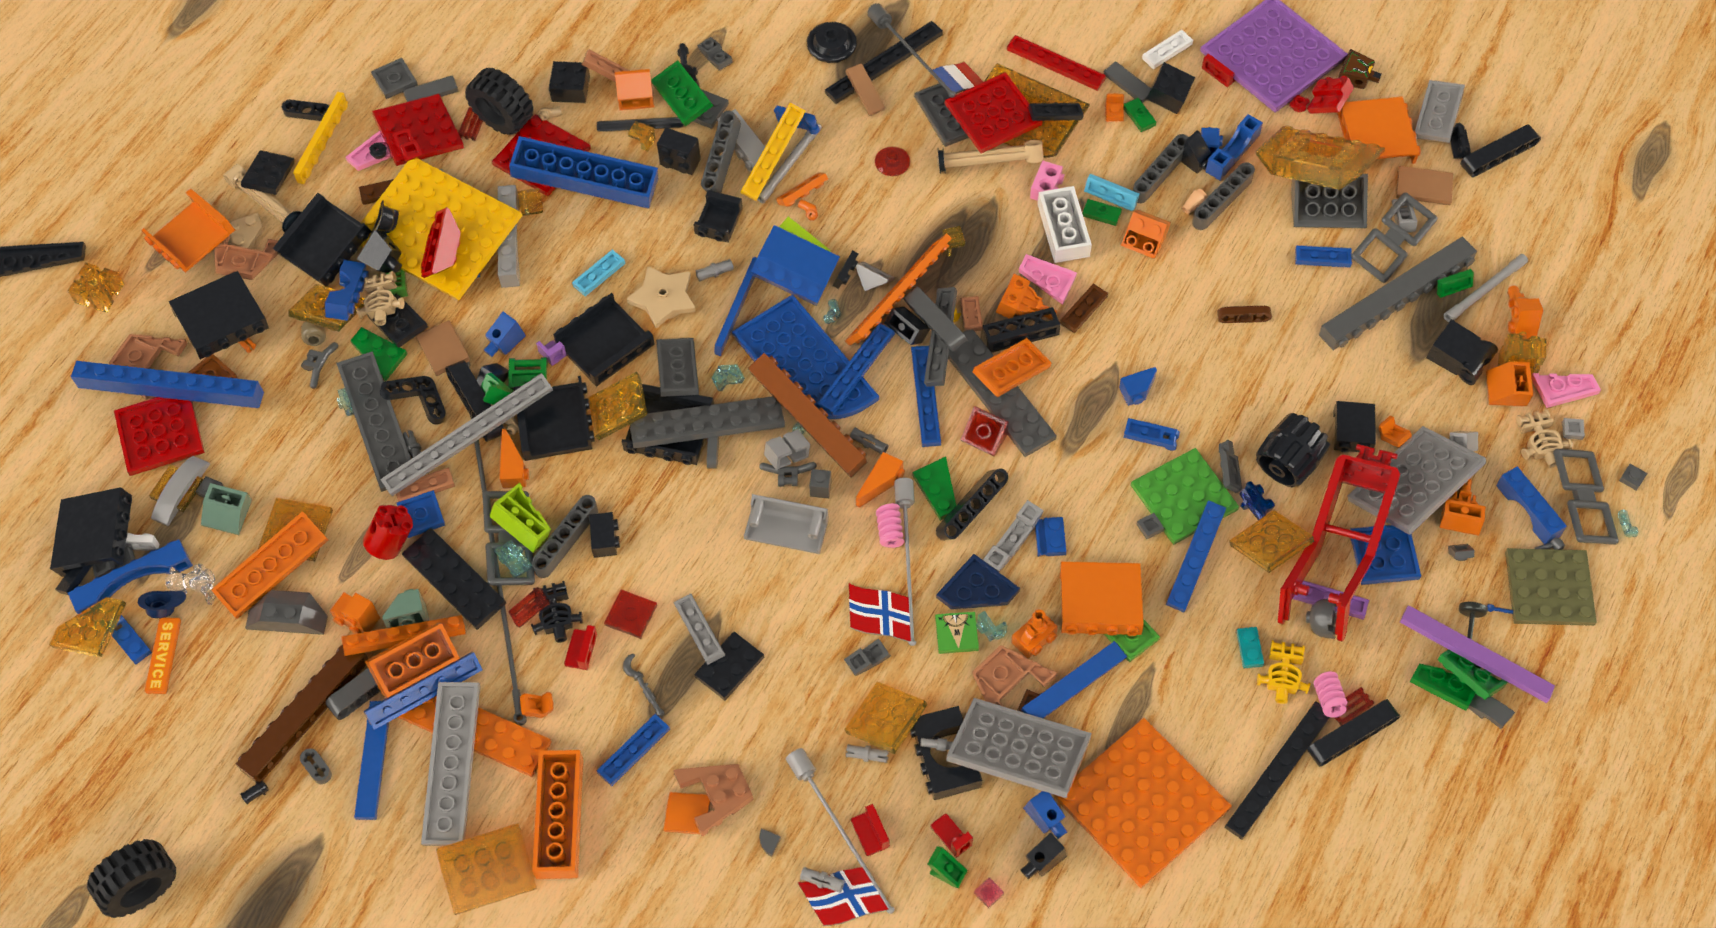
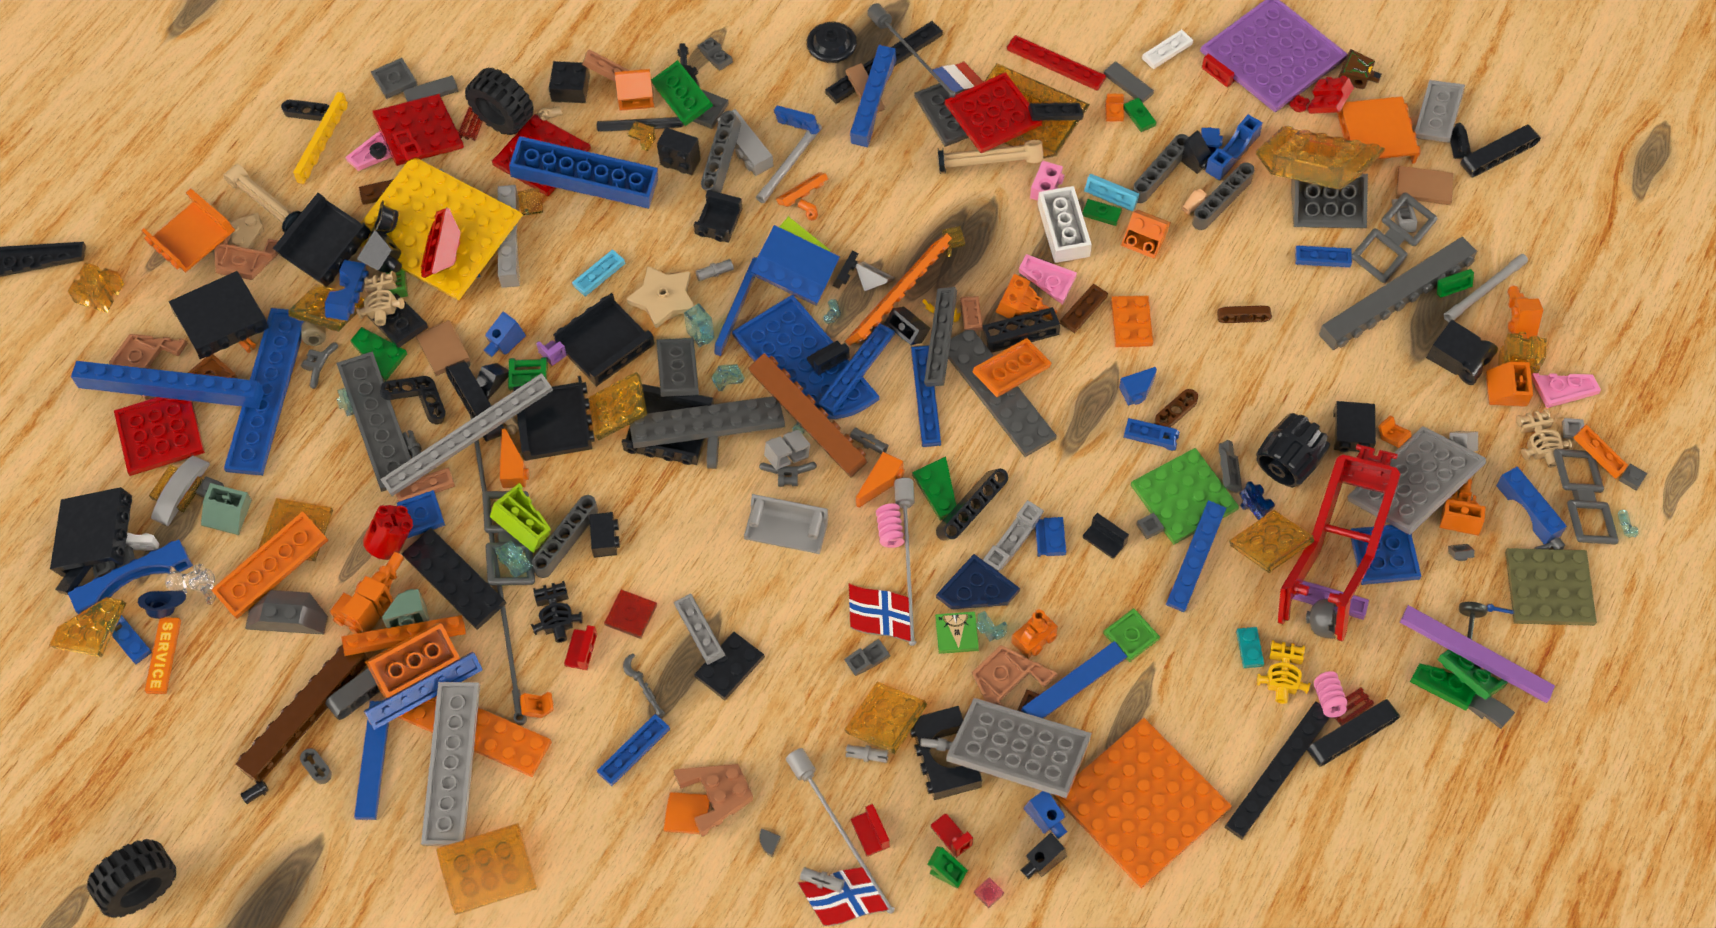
black plate [241,150,294,195] -> none
green slope [480,373,514,405] -> none
clear red tile [508,587,549,628] -> none
orange brick [532,750,584,879] -> none
yellow plate [740,103,805,201] -> none
dark grey brick [809,469,832,499] -> none
clear red dish [875,147,910,176] -> none
dark grey beam [903,286,967,352] -> none
clear red slope [960,406,1009,456] -> none
orange panel [1060,562,1144,636] -> none
black brick [1146,62,1195,114] -> none
none -> blue plate [224,308,308,476]
none -> orange brick [355,552,404,617]
none -> clear light blue brick [684,303,715,347]
none -> black panel [807,341,850,375]
none -> blue arch [850,45,896,147]
none -> black panel [1083,513,1129,559]
none -> orange plate [1111,295,1153,347]
none -> reddish brown beam [1154,389,1198,428]
none -> orange plate [1573,425,1629,479]

